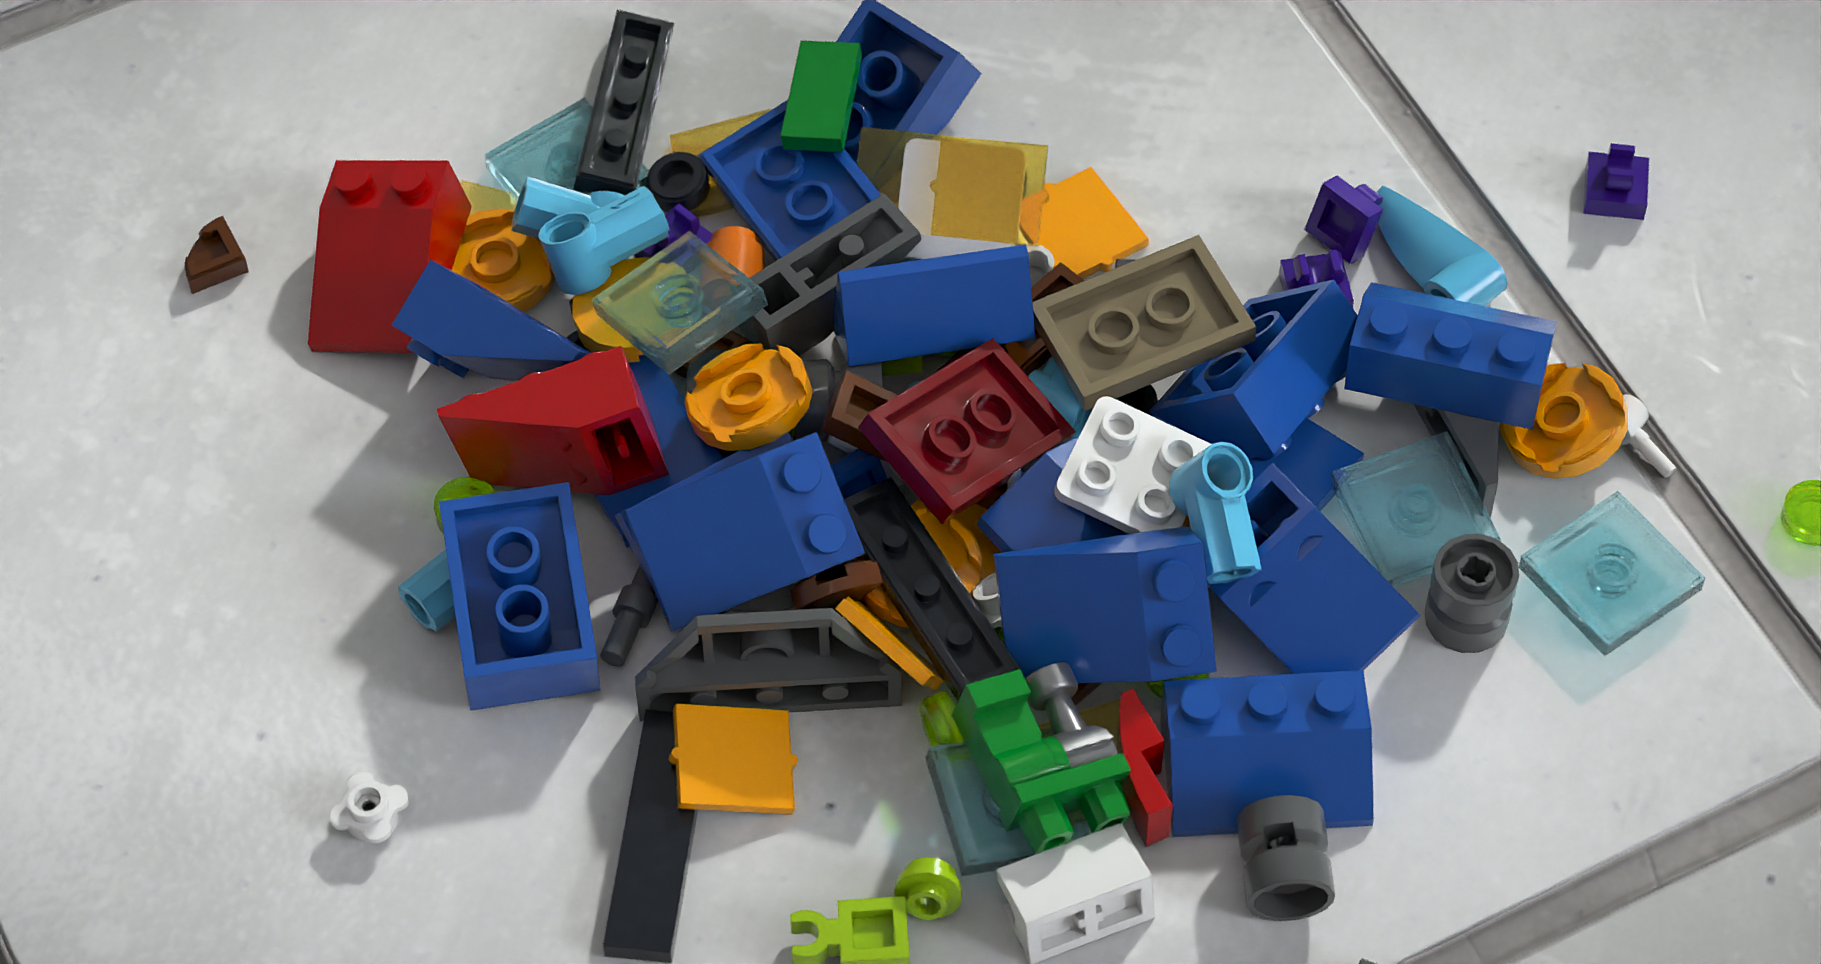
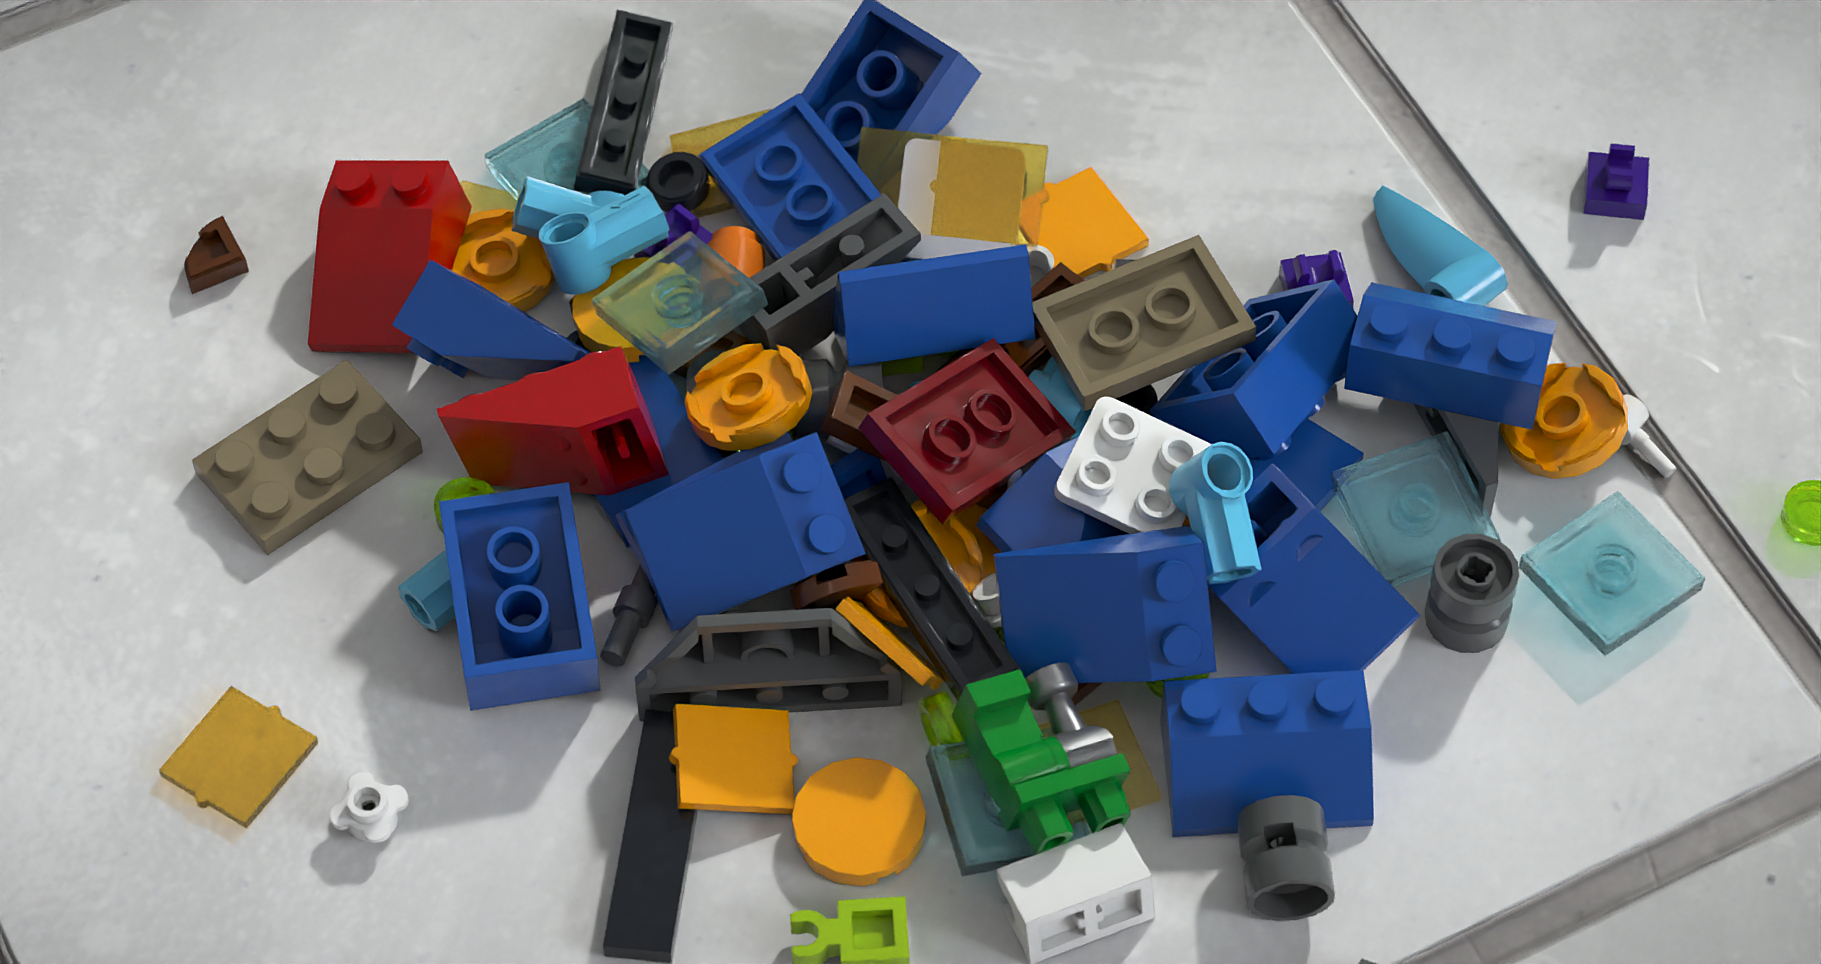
green tile [781,40,862,152] -> none
lime plate [894,857,963,920] -> none
red slope [1117,688,1173,847] -> none
dark purple tile [1304,175,1384,264] -> none
none -> clear yellow piece [159,686,318,829]
none -> dark tan plate [192,360,423,555]
none -> light orange tile [792,757,926,887]

